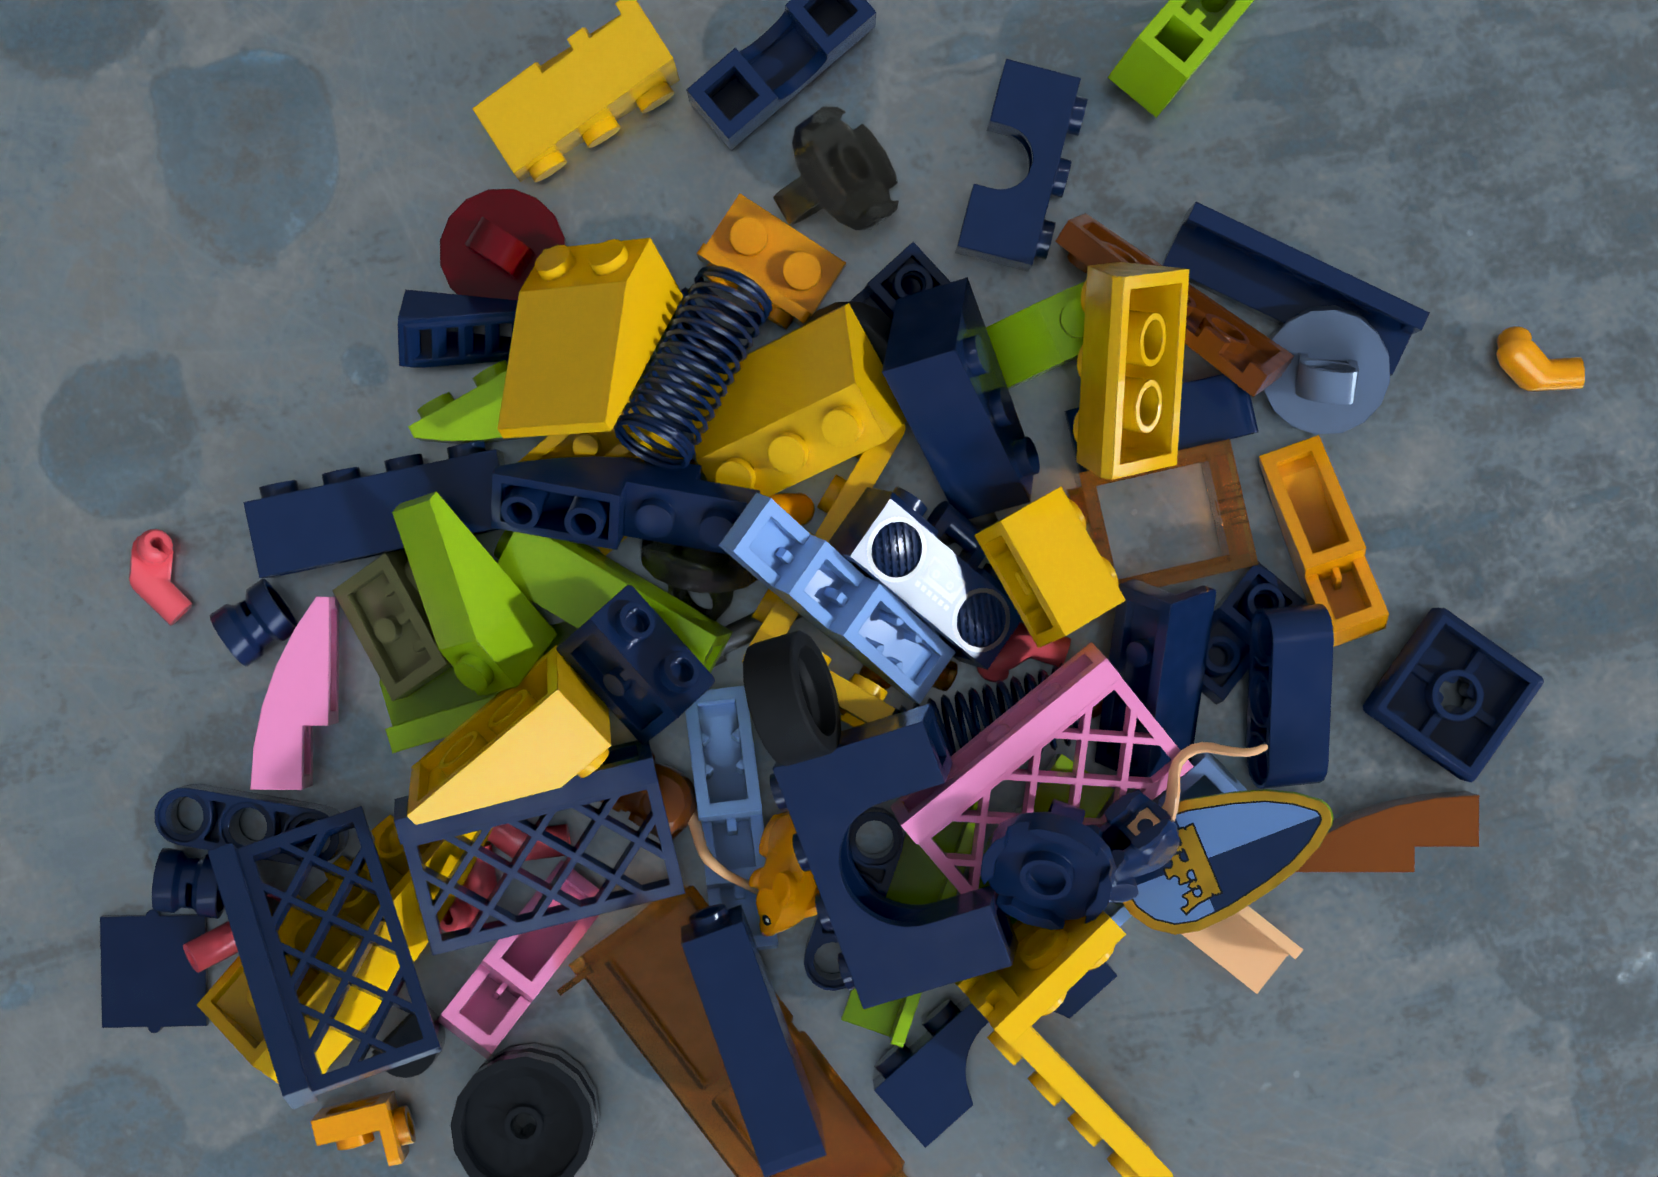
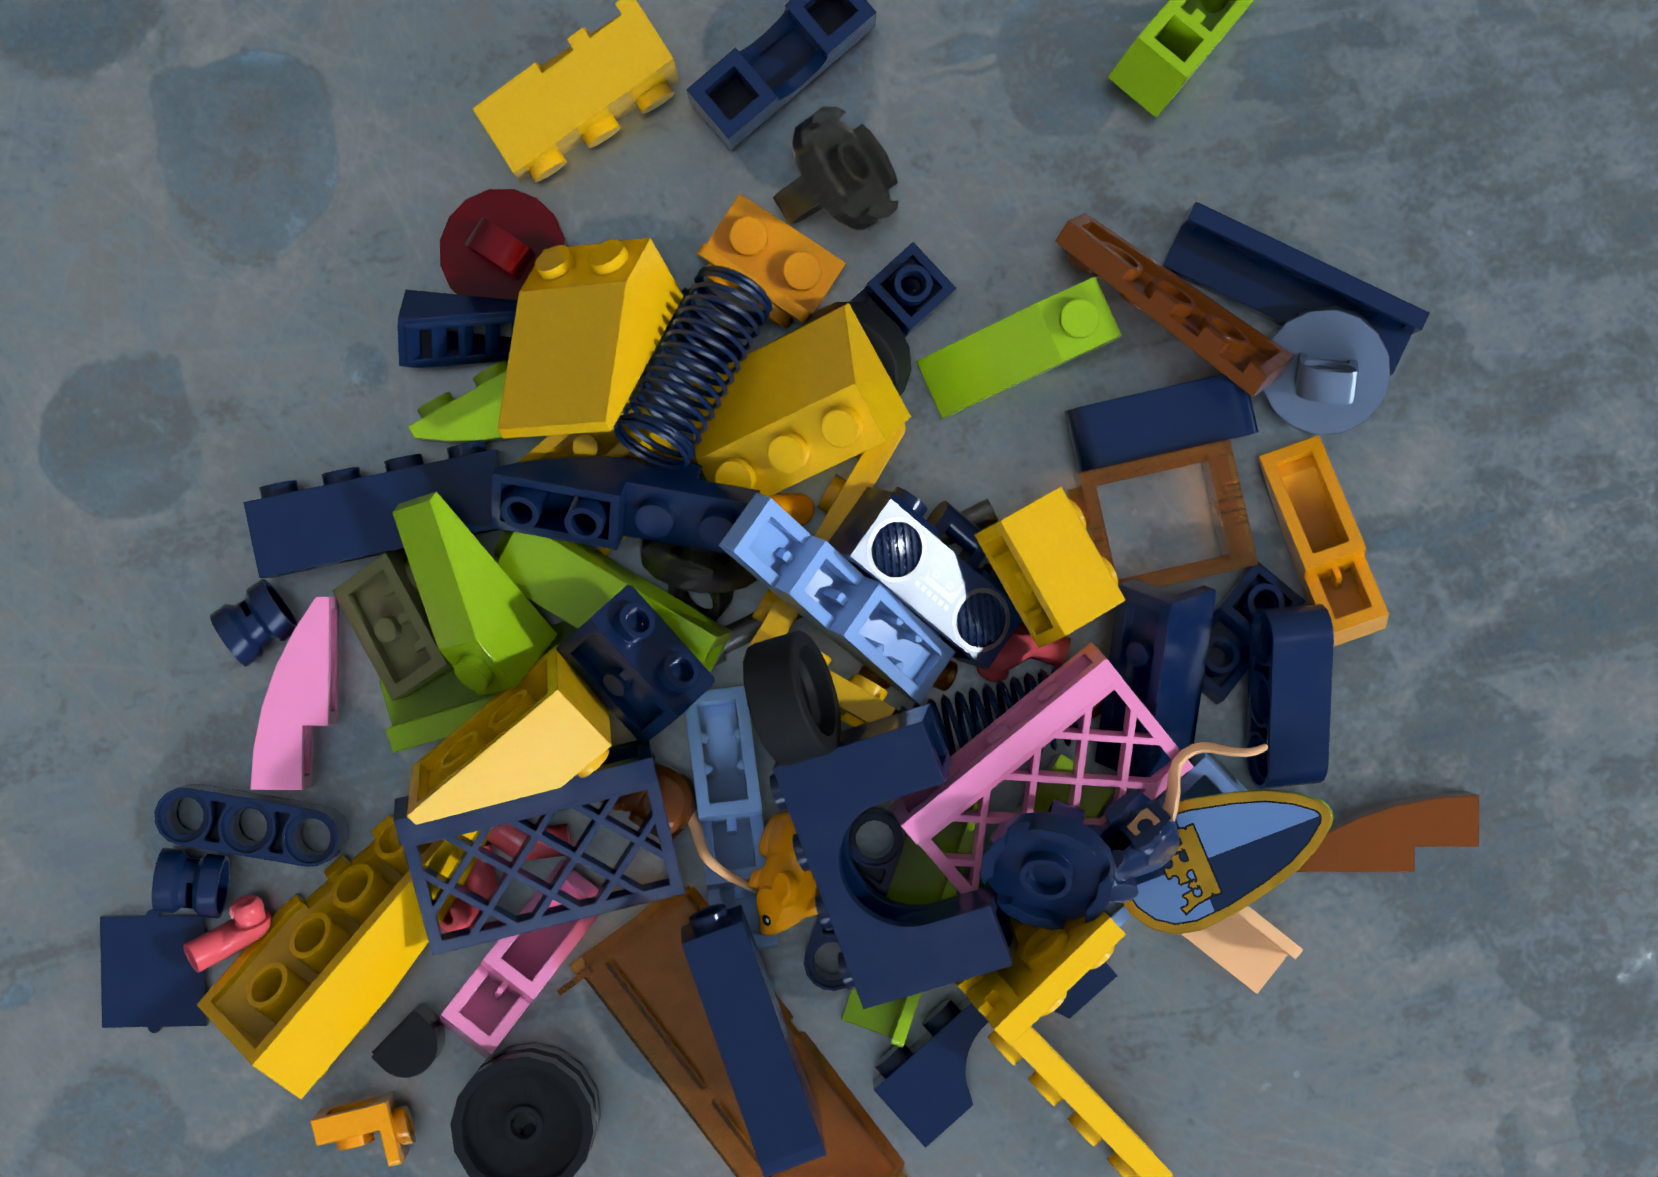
coral arm [129,529,193,626] -> none
dark blue fence [207,806,442,1109] -> none
dark blue wedge [882,277,1040,519] -> none
dark blue arch [955,59,1088,272] -> none
yellow slope [1073,262,1189,480] -> none
dark blue brick [1363,608,1544,782] -> none
light orange arm [1496,326,1585,391] -> none

